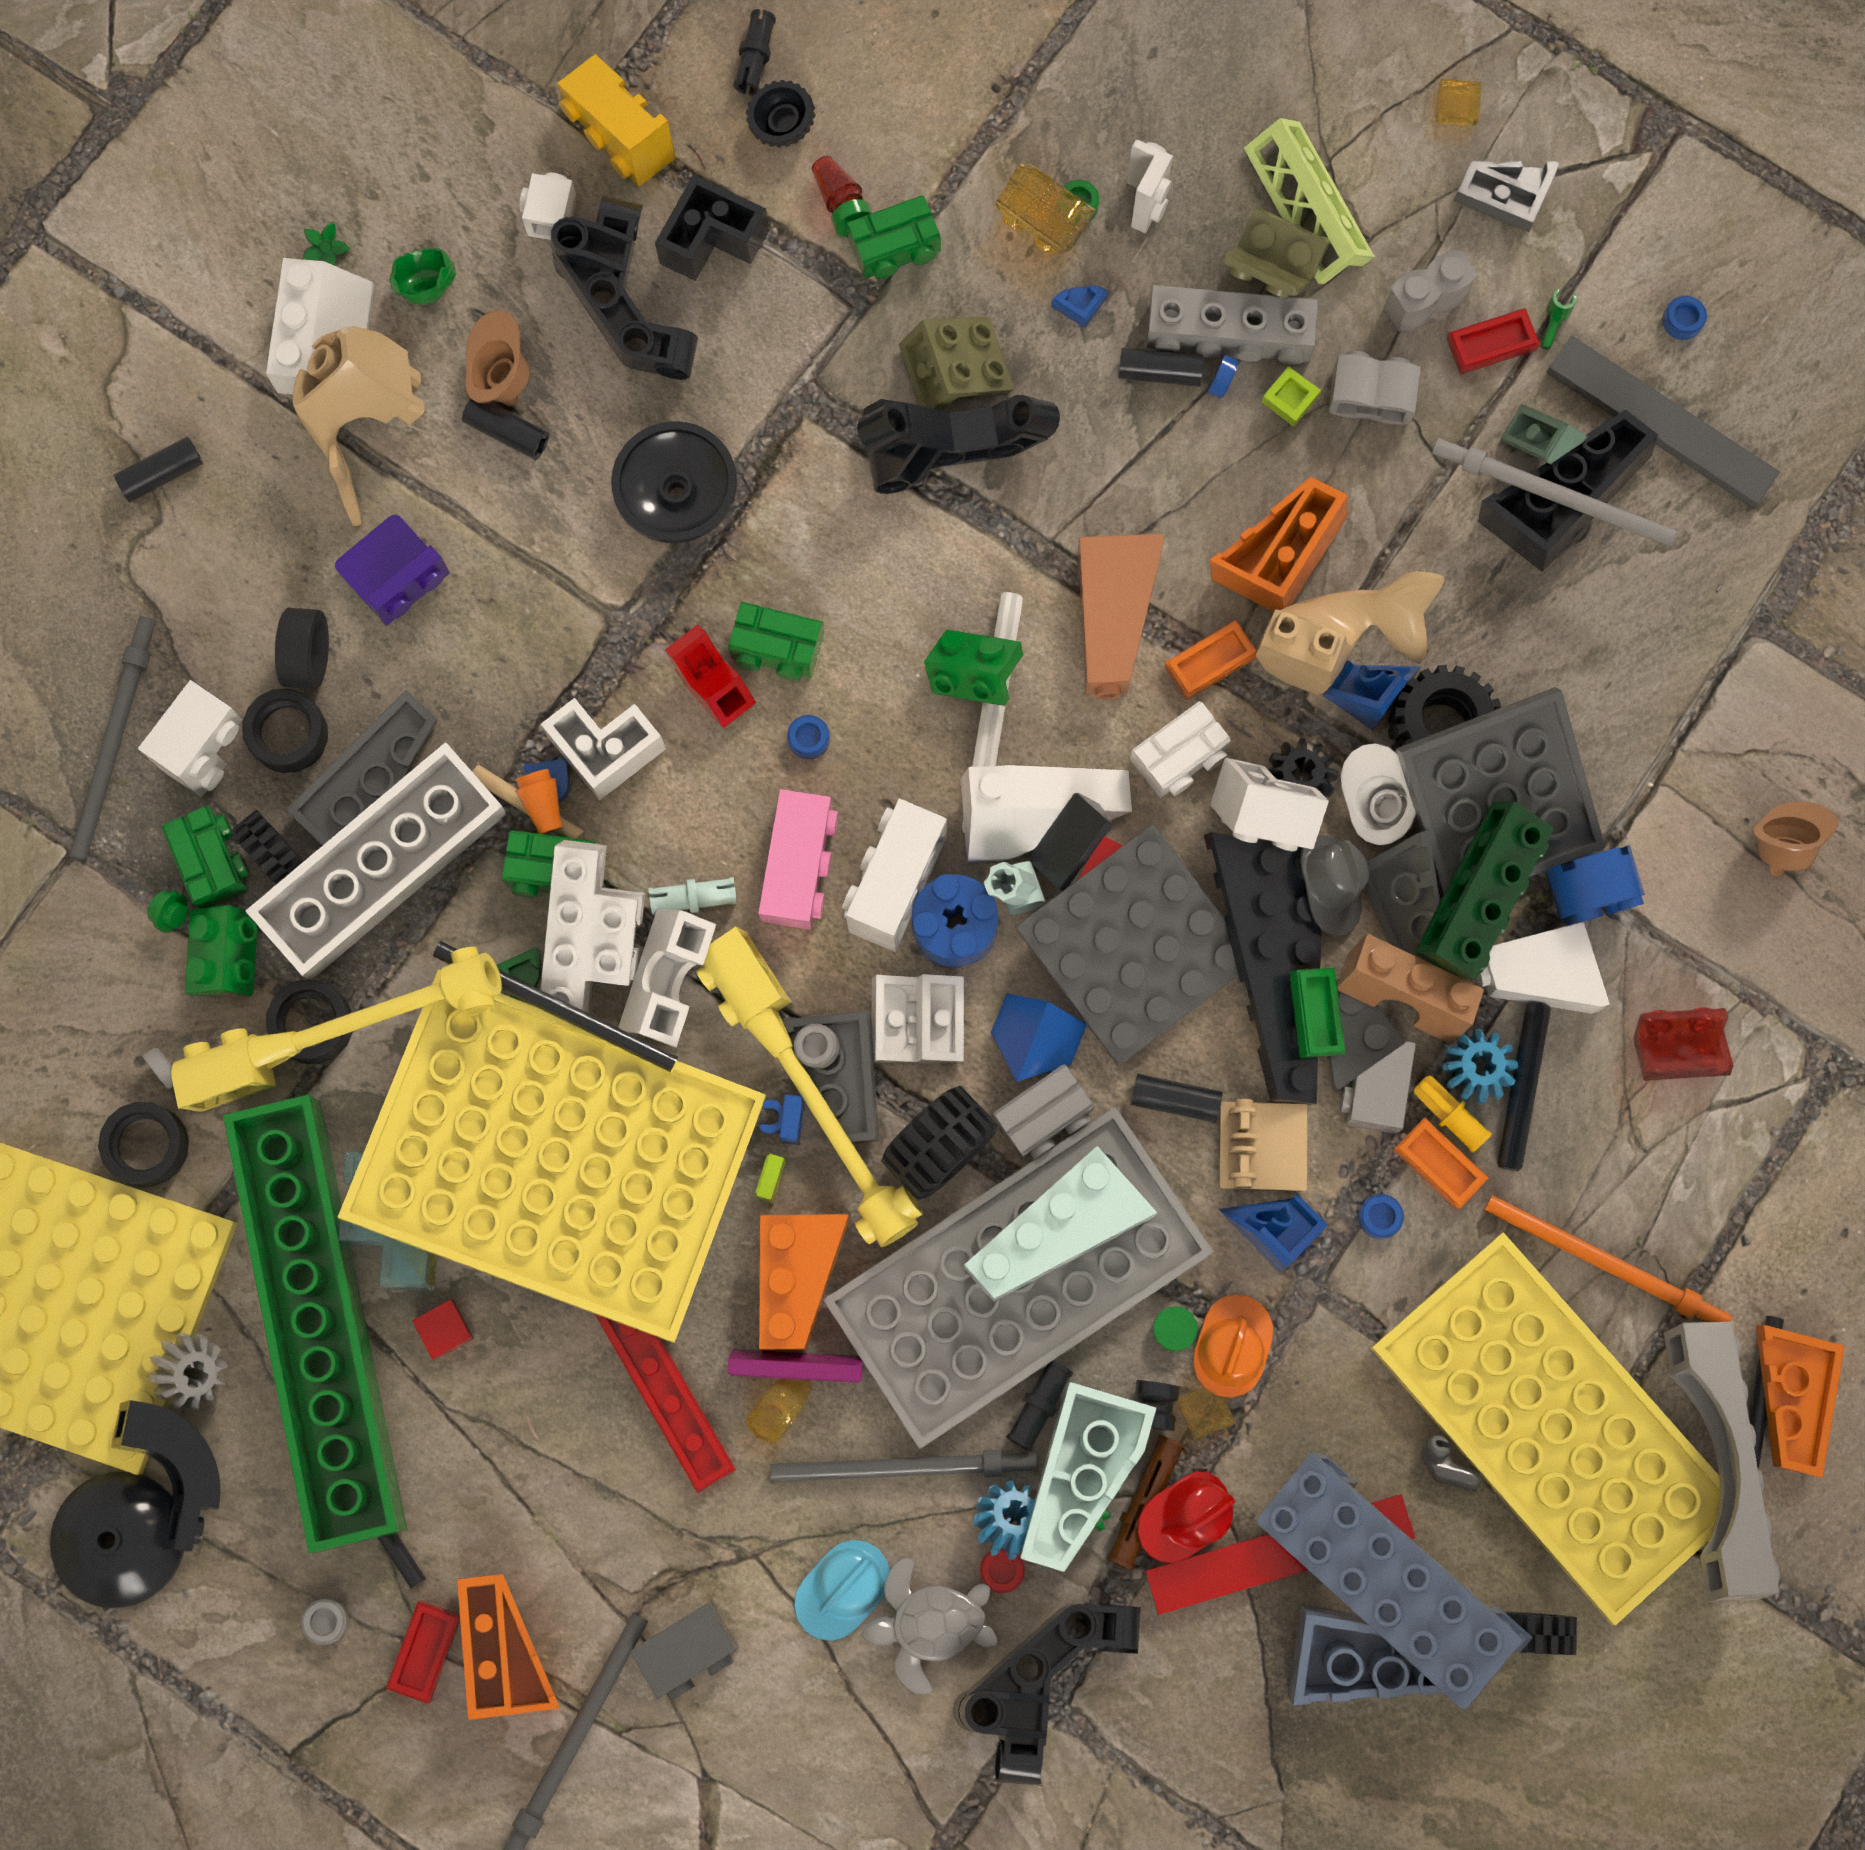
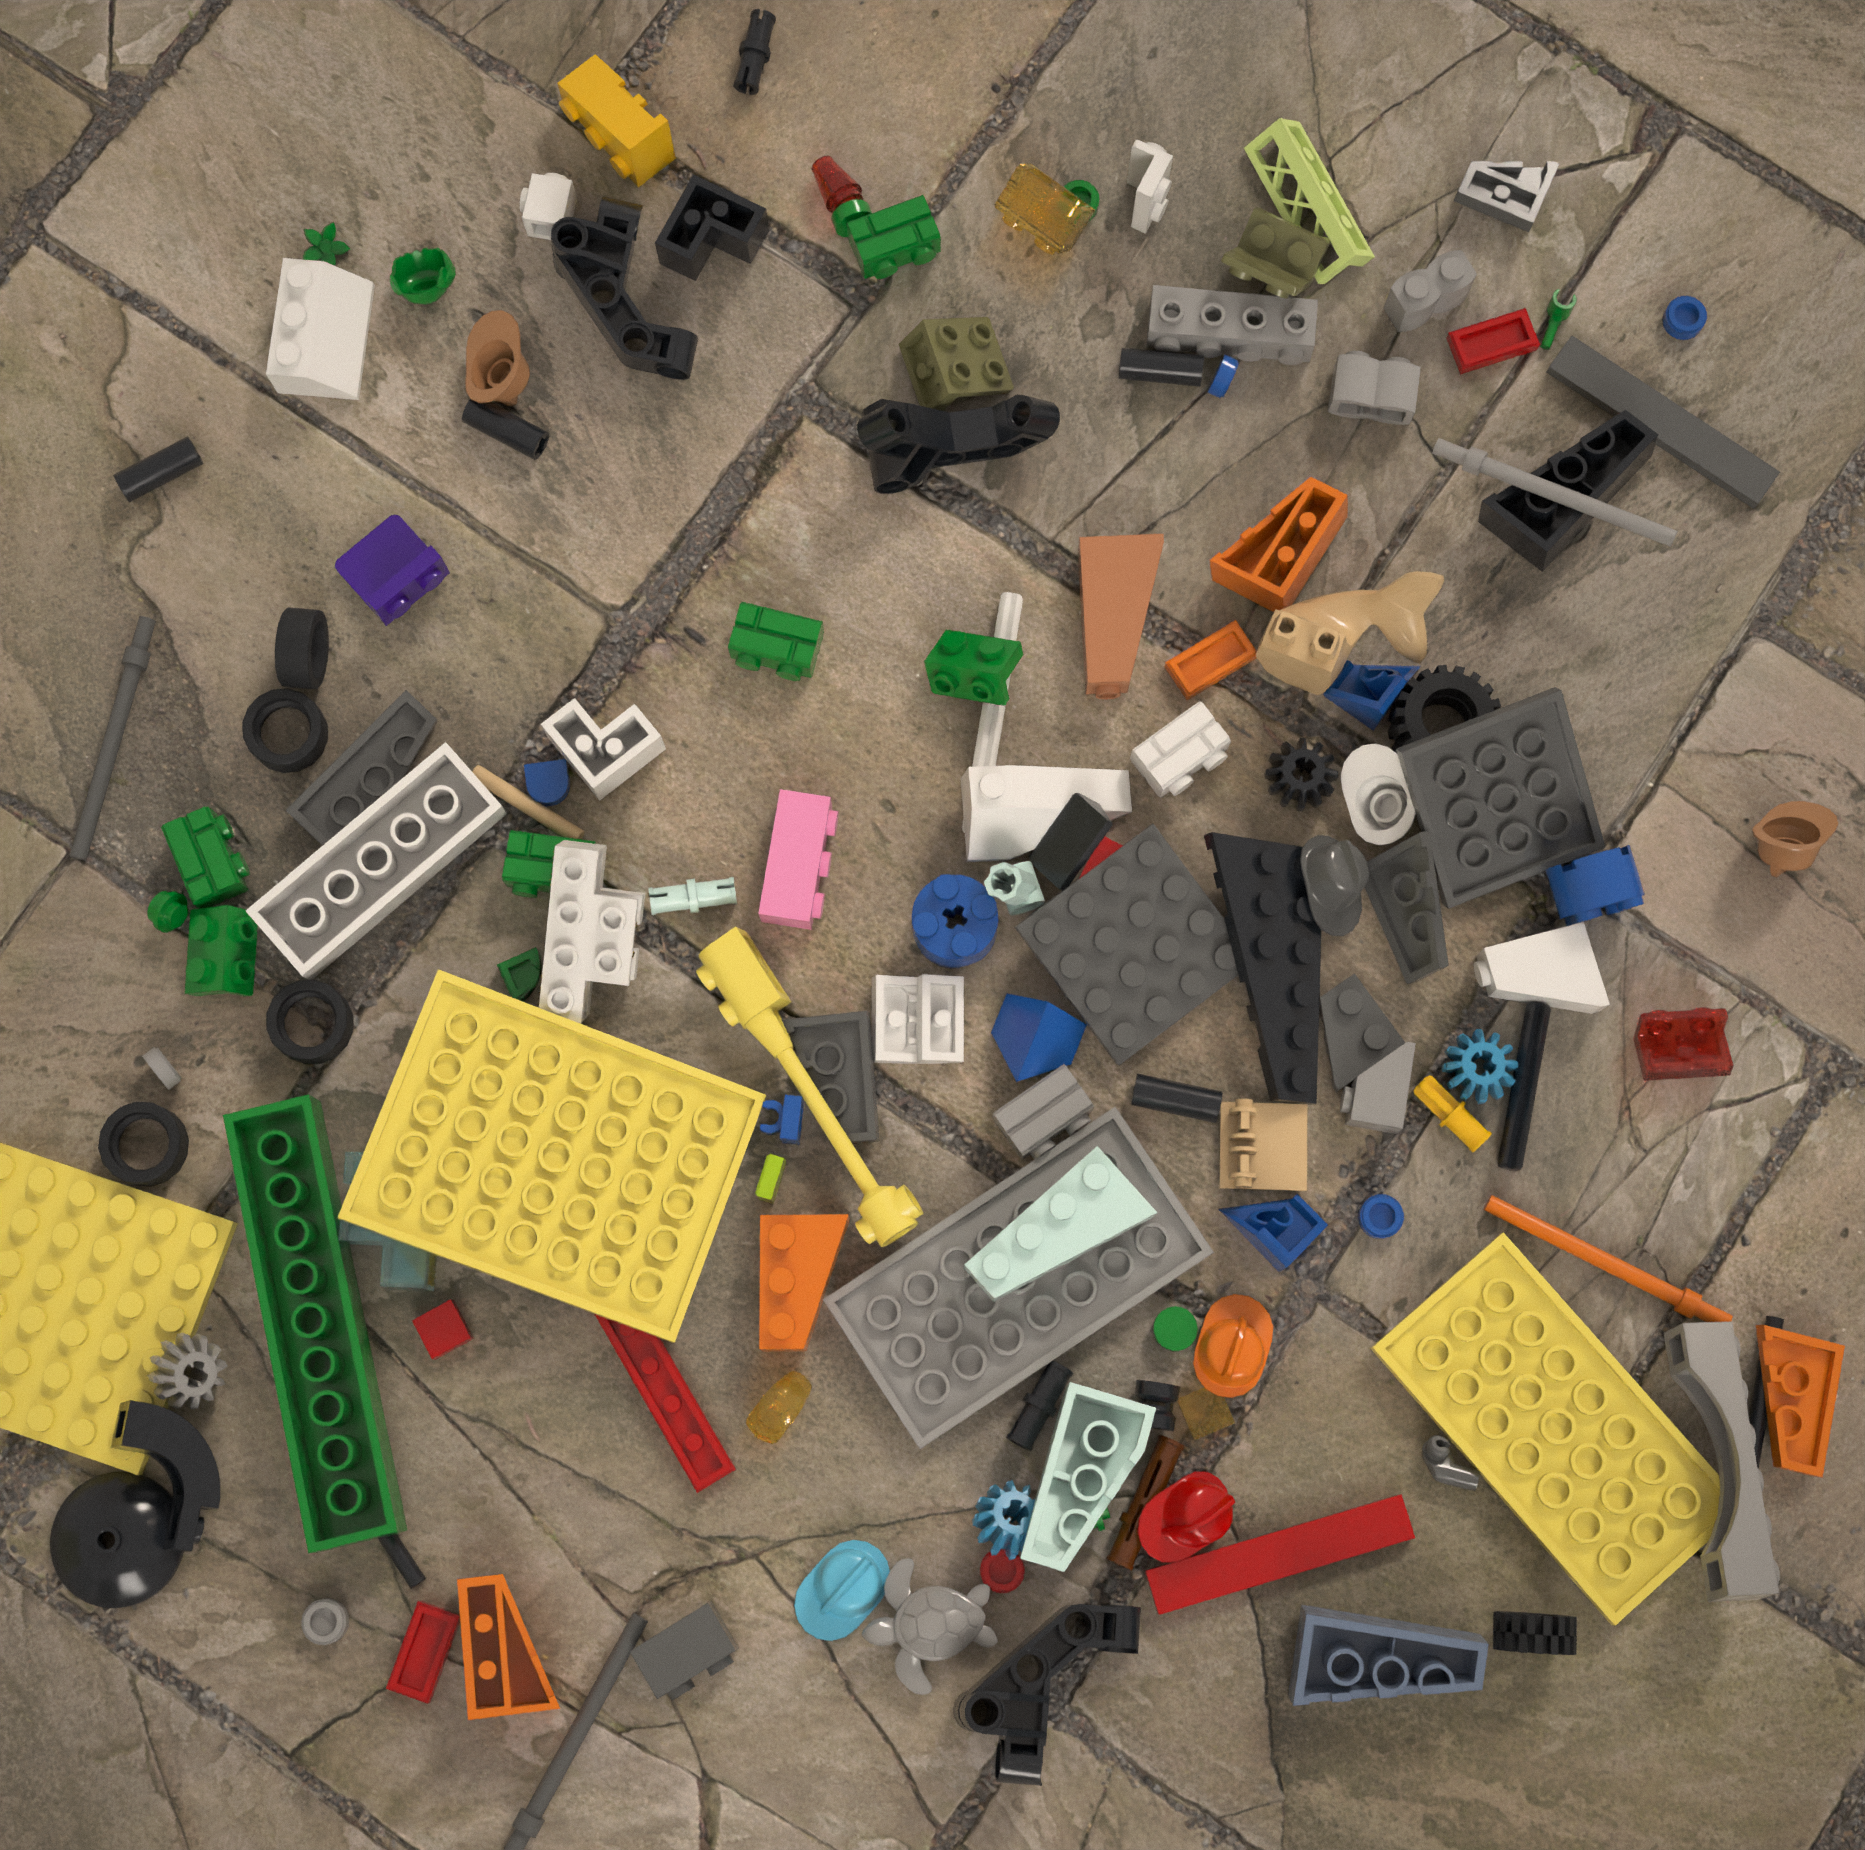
white brick [138,680,242,798] -> none
light yellow bar [171,947,502,1112] -> none
black tyre [230,809,303,885] -> none
tan hips [292,326,425,528] -> none
black bar [433,941,678,1072] -> none
orange cone [515,769,563,834] -> none
black dish [611,421,737,543] -> none
white arch [618,910,716,1047] -> none
red brick [665,624,756,729] -> none
magenta tile [728,1349,863,1383] -> none
black hat [746,80,816,148] -> none
dark grey bar [770,1449,1038,1482] -> none
blue tile [787,715,830,759] -> none
light grey tile [794,1024,840,1069] -> none
white brick [842,798,947,953] -> none
black tyre [881,1086,998,1200] -> none
blue tile [1051,285,1108,328] -> none
white brick [1210,758,1329,851] -> none
sand blue bracket [1257,1452,1533,1709] -> none
lime plate [1261,366,1321,427] -> none
green tile [1289,968,1346,1058] -> none
medium nougat arch [1337,933,1484,1044] -> none
orange tile [1393,1117,1489,1211] -> none
dark green brick [1414,801,1554,980] -> none
clear yellow tile [1436,79,1481,126] -> none
sand green slope [1500,404,1588,464] -> none

